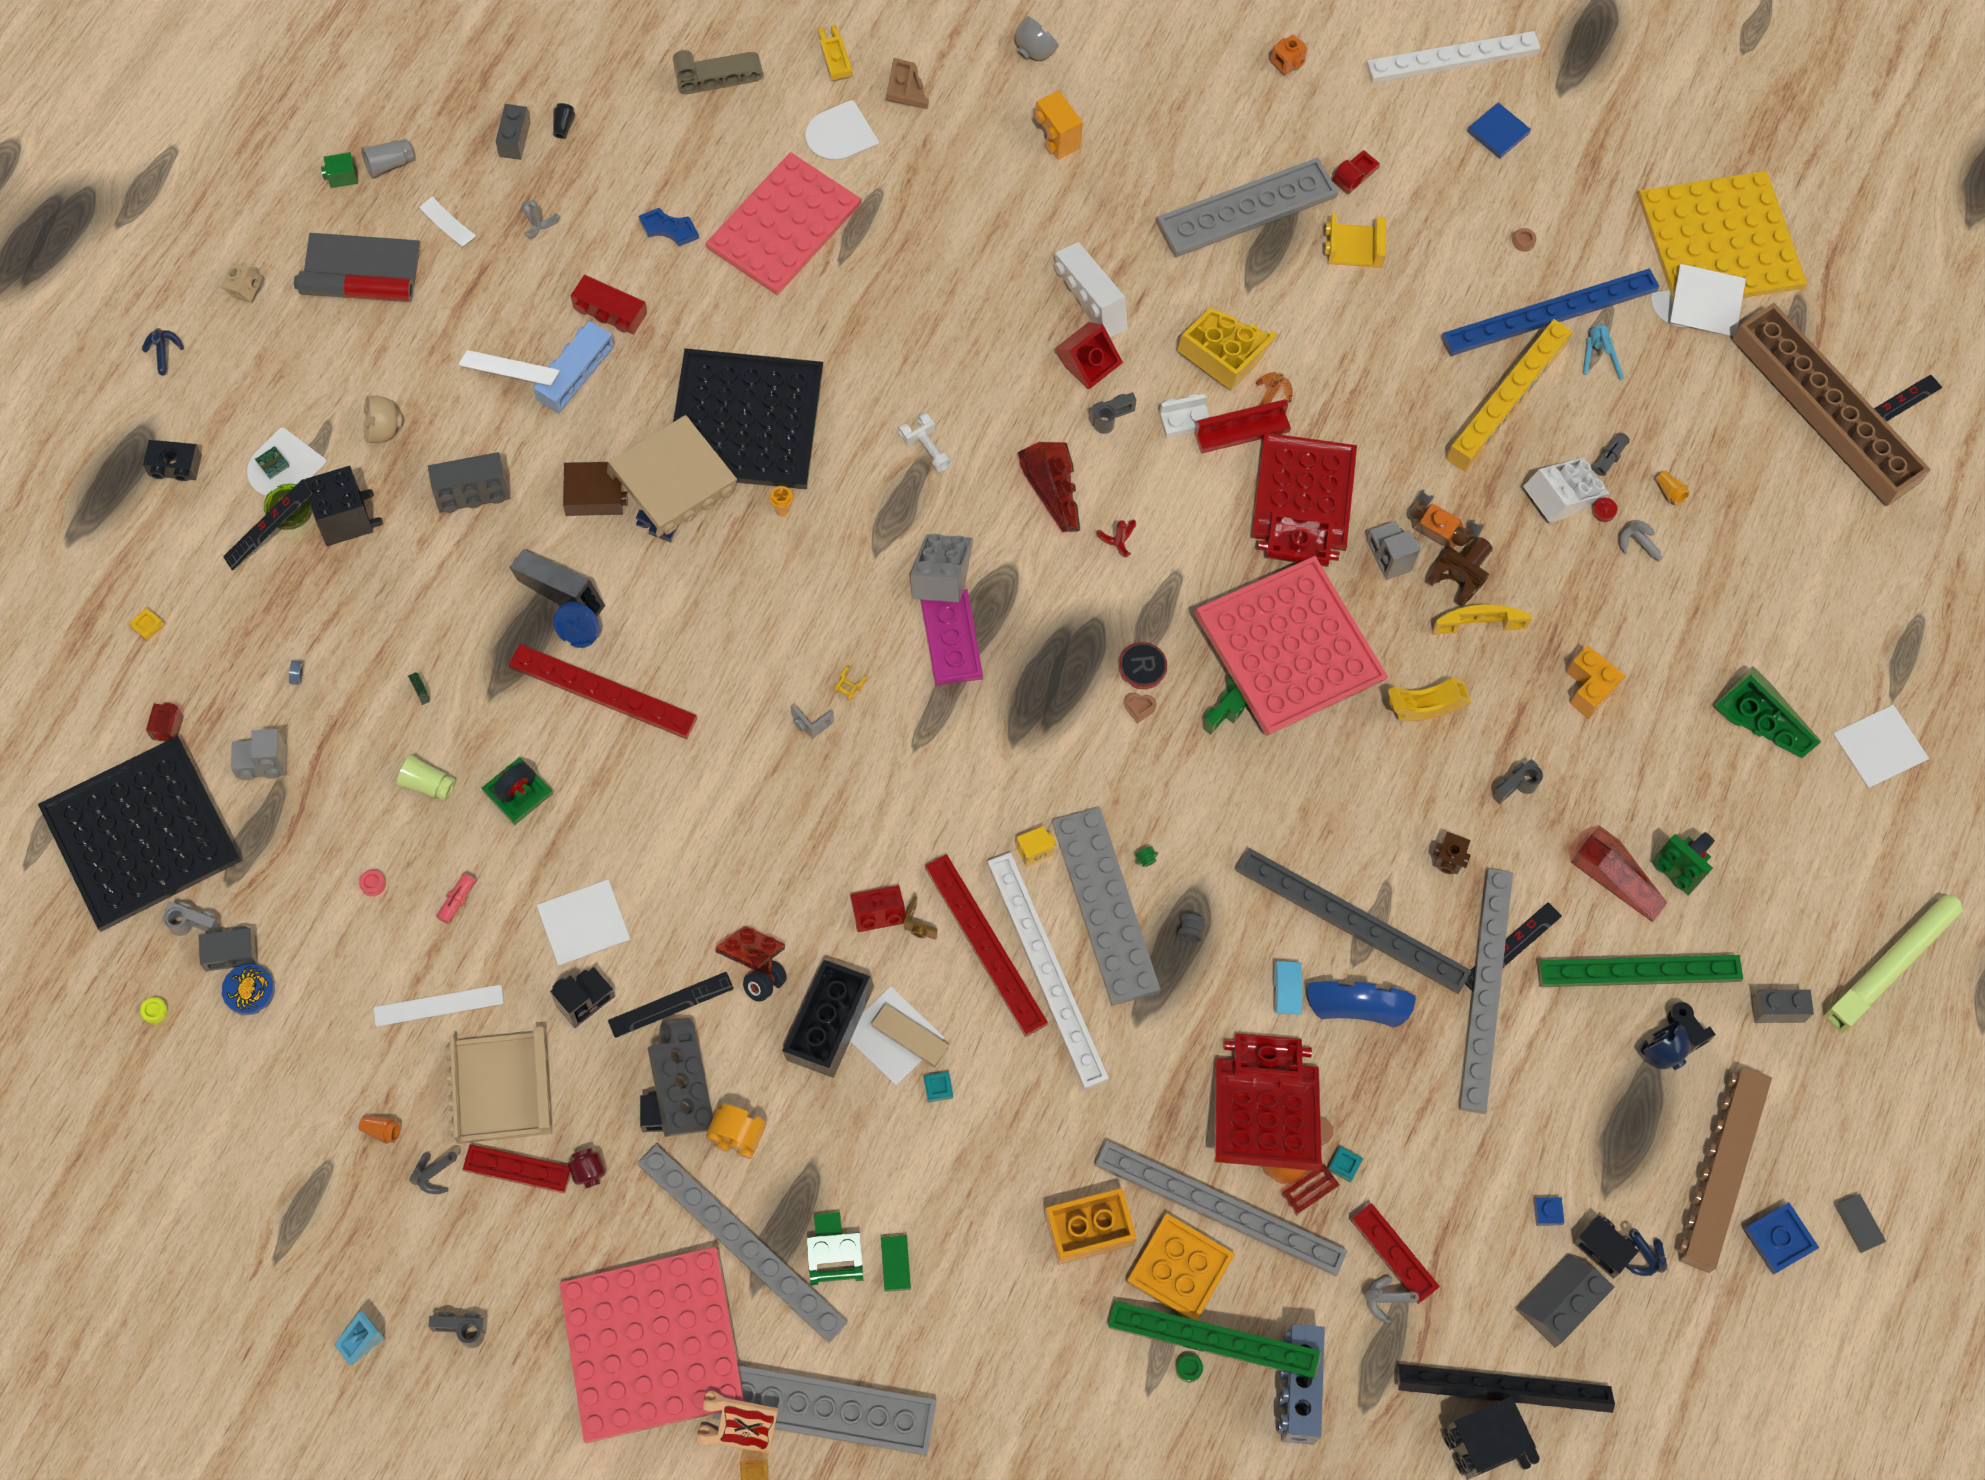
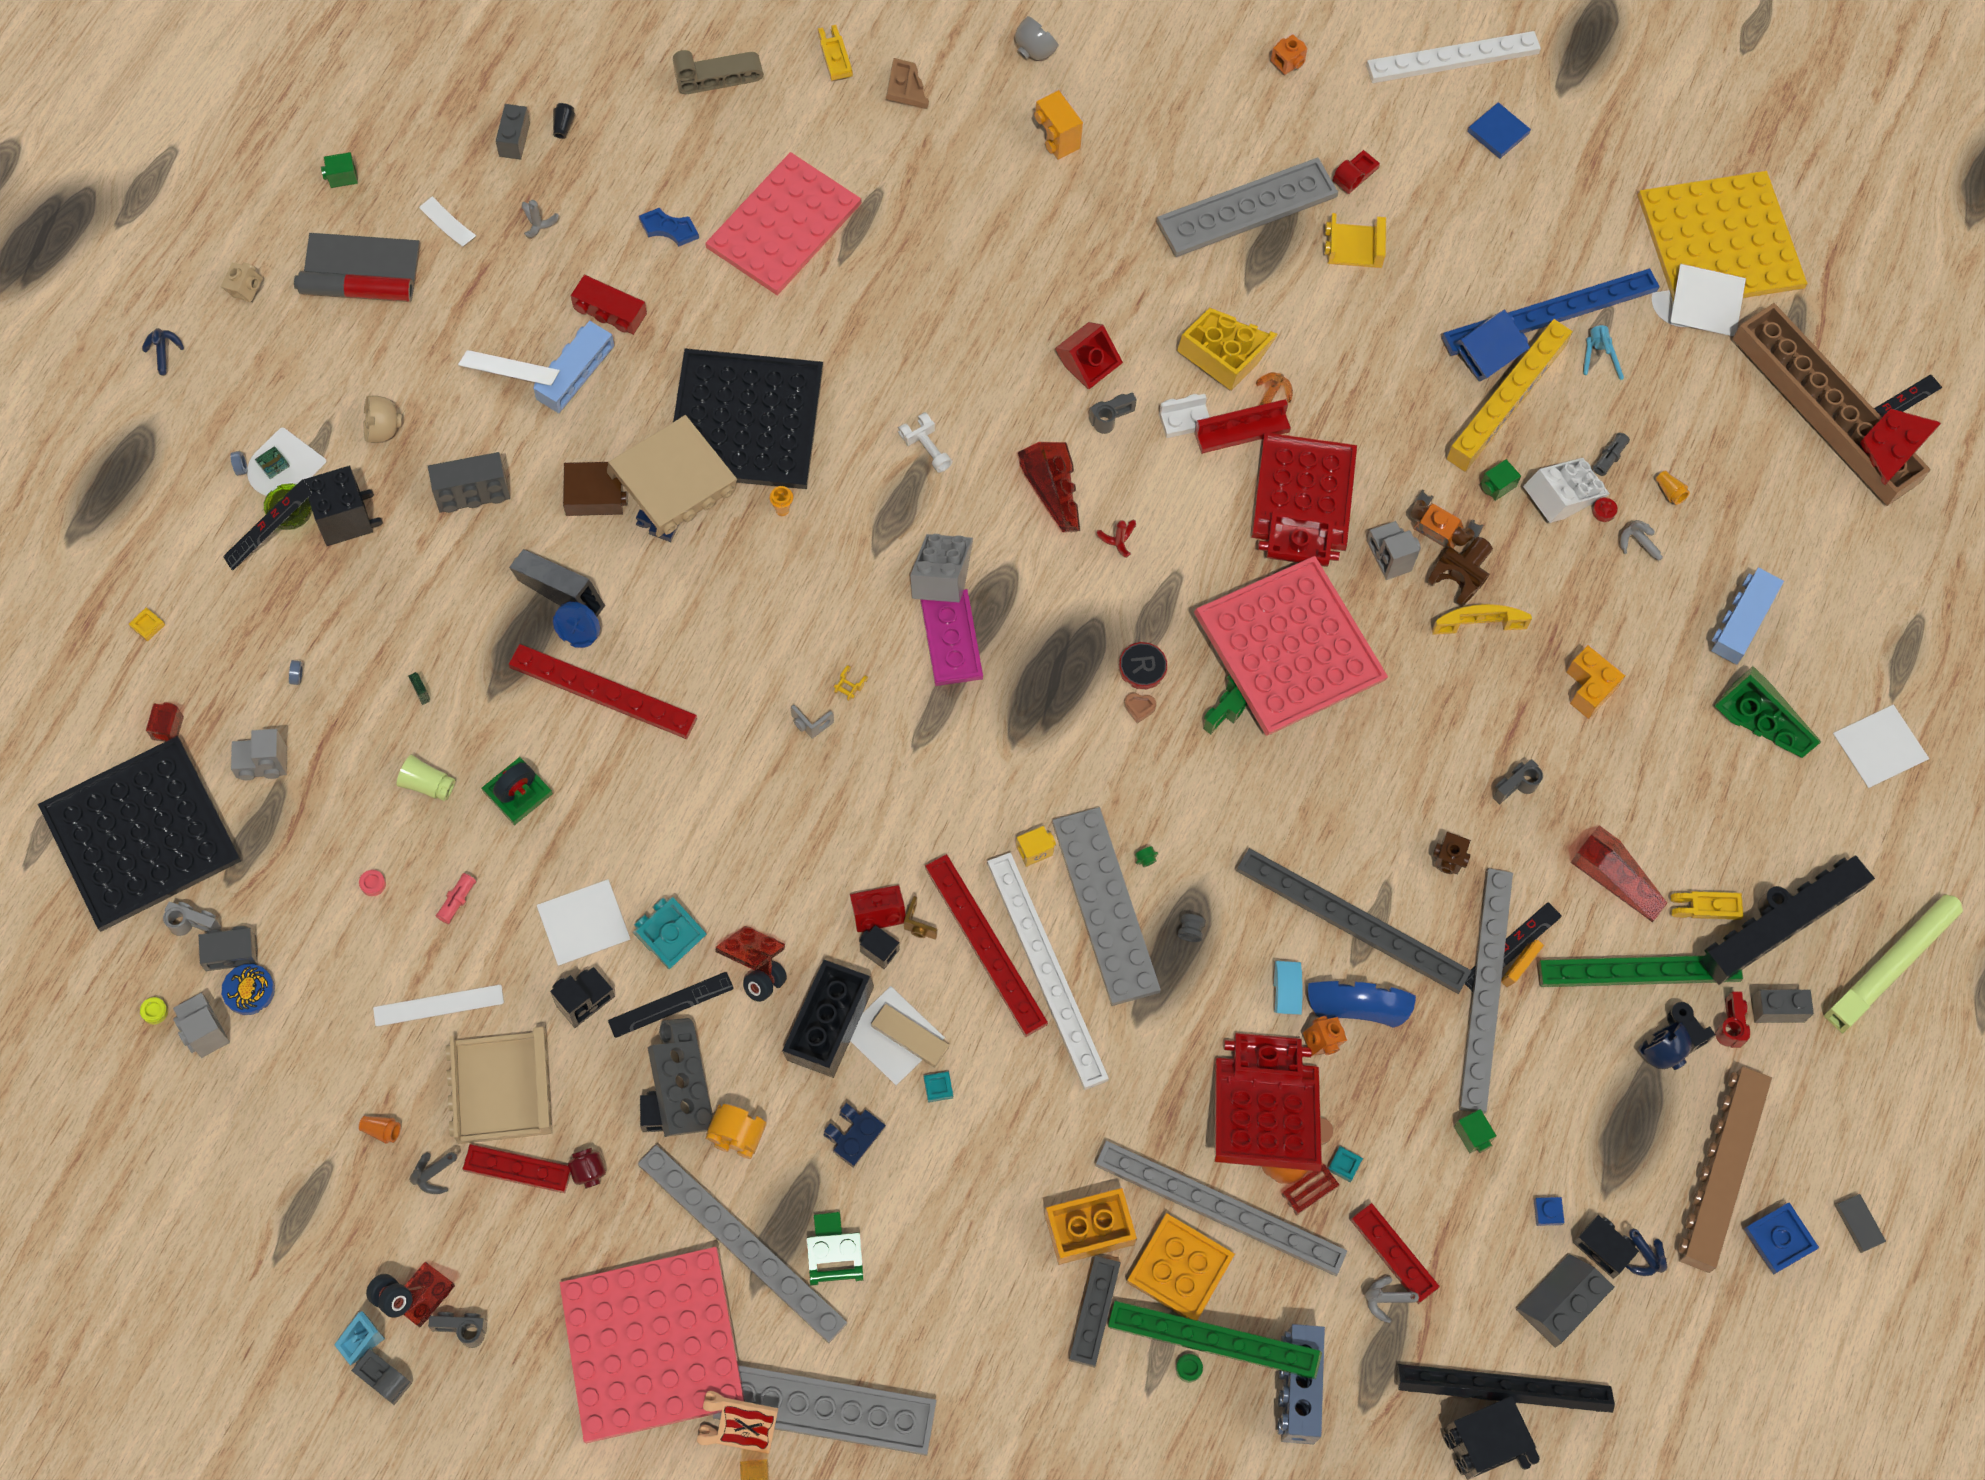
black brick [143,440,202,481] -> none
light grey plant [361,139,414,178] -> none
white sticker [805,100,879,160] -> none
green tile [881,1235,911,1292] -> none
white wedge [1054,242,1128,337] -> none
yellow arch [1388,677,1472,721] -> none
nougat tile [1512,228,1537,252] -> none
green plate [1651,832,1715,896] -> none
none -> light grey brick [173,993,230,1058]
none -> sand blue tile [230,451,247,476]
none -> dark grey plate [351,1349,412,1405]
none -> plate [366,1262,455,1327]
none -> teal plate [632,897,707,969]
none -> dark blue plate [823,1103,886,1168]
none -> black brick [859,925,900,969]
none -> dark grey plate [1069,1256,1121,1368]
none -> orange brick [1303,1016,1347,1056]
none -> blue brick [1454,309,1530,382]
none -> green brick [1454,1109,1497,1154]
none -> green brick [1480,459,1521,501]
none -> light orange tile [1501,940,1544,987]
none -> yellow hinge [1671,891,1744,920]
none -> black hinge [1700,855,1875,985]
none -> light blue brick [1711,567,1784,665]
none -> red plate [1716,992,1750,1048]
none -> red wing [1860,409,1941,485]

